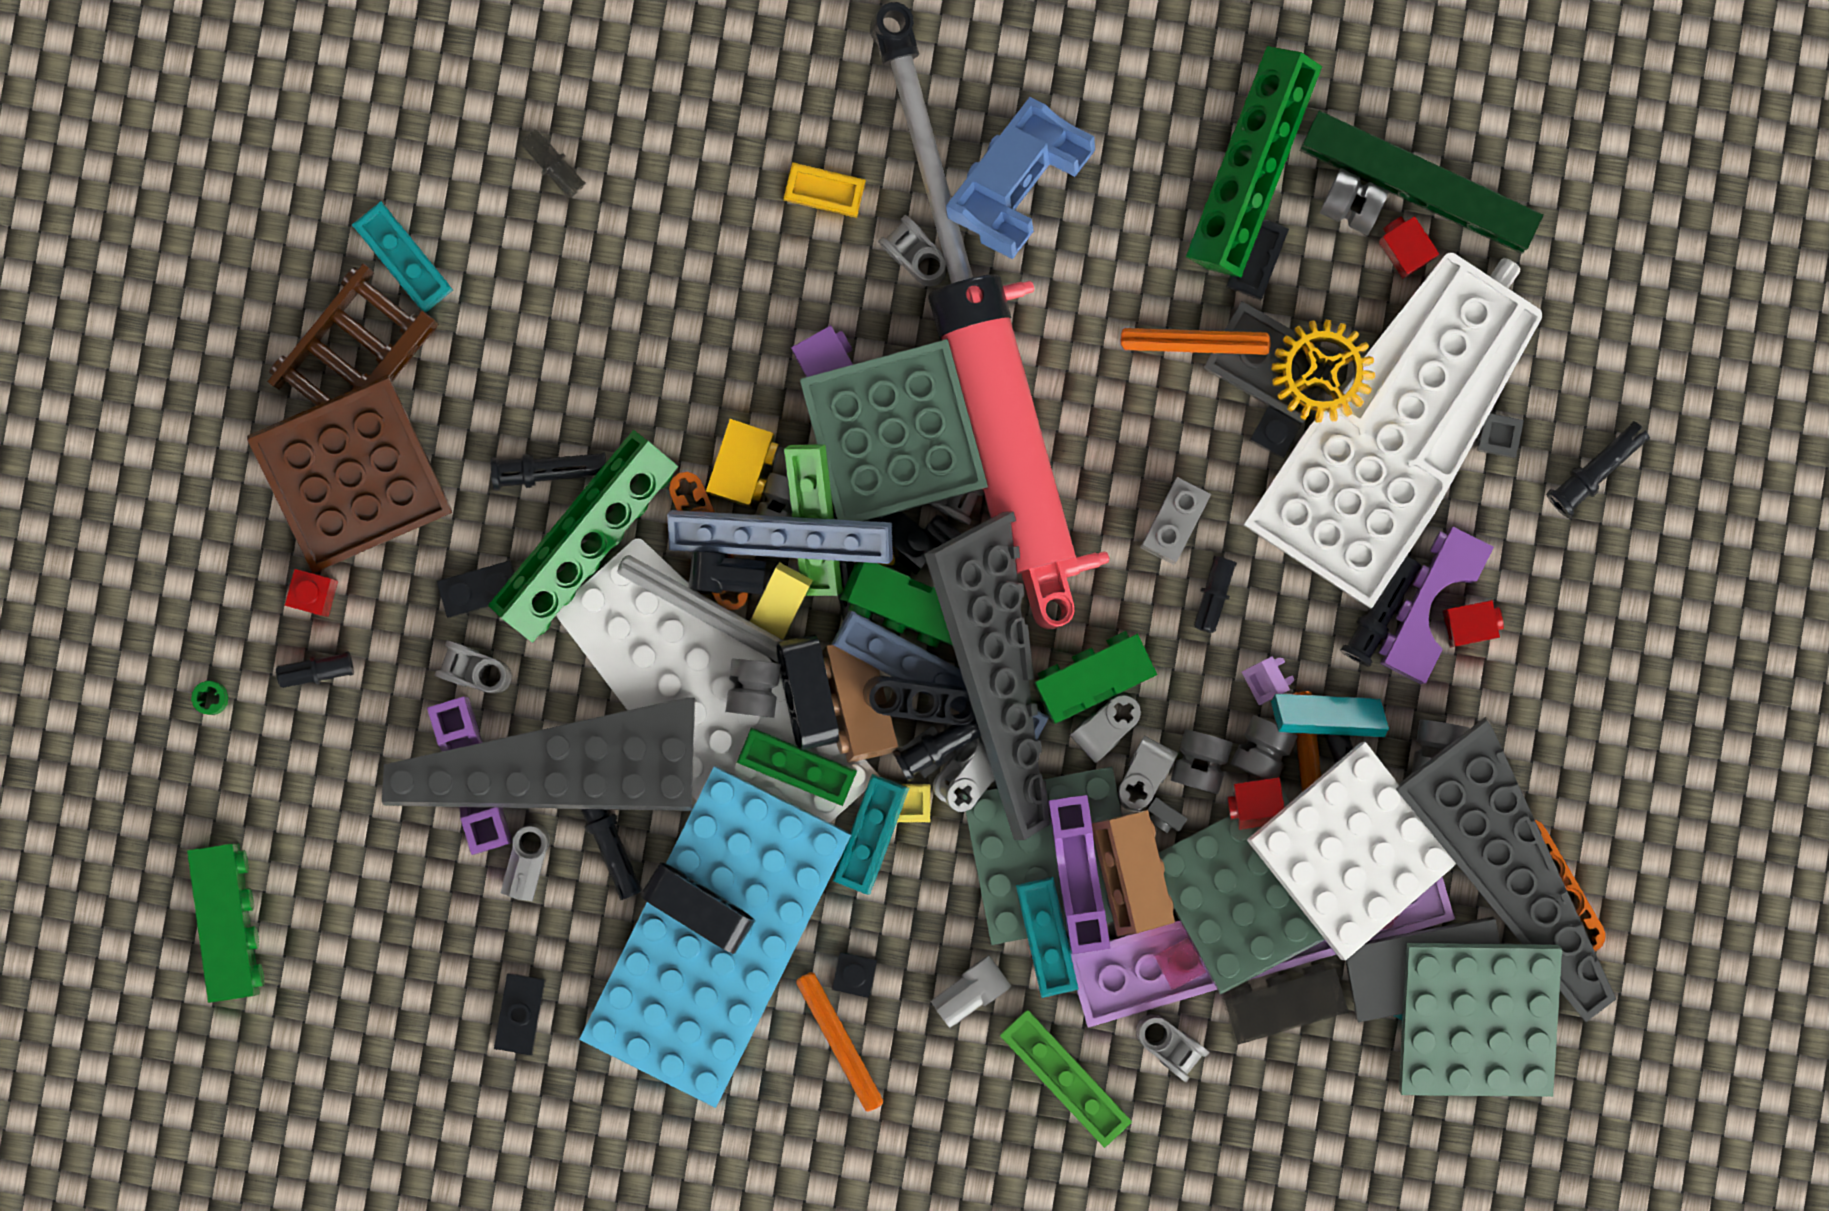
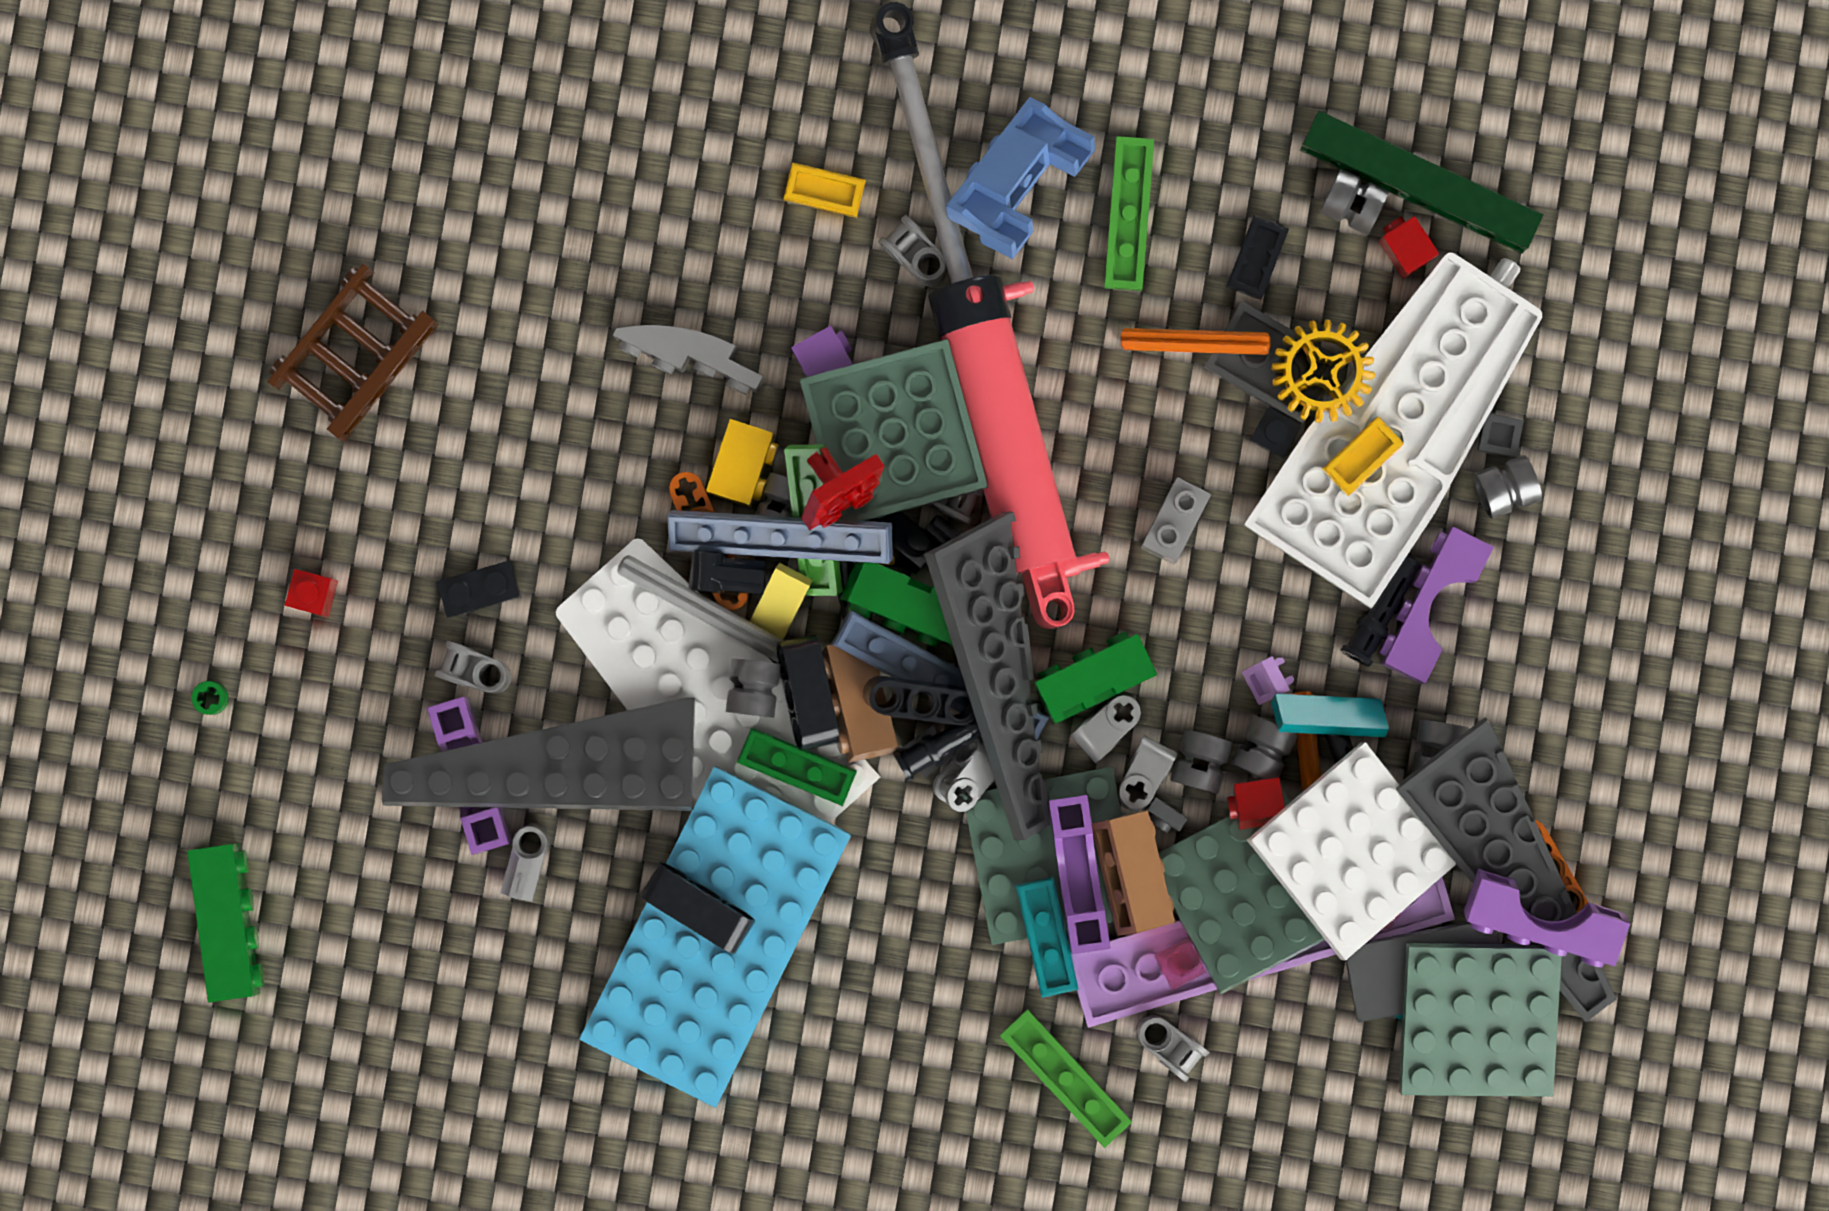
reddish brown plate [247,375,452,573] -> none
black axle [276,651,354,688] -> none
teal tile [352,201,453,313] -> none
green brick [488,430,679,643] -> none
black pin [491,452,606,491] -> none
black plate [494,973,546,1055] -> none
clear smoke axle [521,129,587,200] -> none
black pin [581,809,643,900] -> none
orange axle [796,972,883,1112] -> none
black plate [832,952,877,998] -> none
teal tile [833,774,910,895] -> none
light yellow tile [897,784,930,822] -> none
light grey piece [931,955,1011,1028] -> none
green brick [1186,46,1323,278] -> none
black axle [1194,556,1237,633] -> none
clear smoke brick [1222,962,1348,1045] -> none
red brick [1442,600,1504,648] -> none
black pin [1546,421,1650,518] -> none
none -> light grey slope [613,325,764,395]
none -> red plate [801,447,885,531]
none -> bright green plate [1104,136,1154,291]
none -> yellow tile [1322,416,1404,497]
none -> medium lavender arch [1463,869,1630,967]
none -> flat silver wheel [1473,455,1542,519]

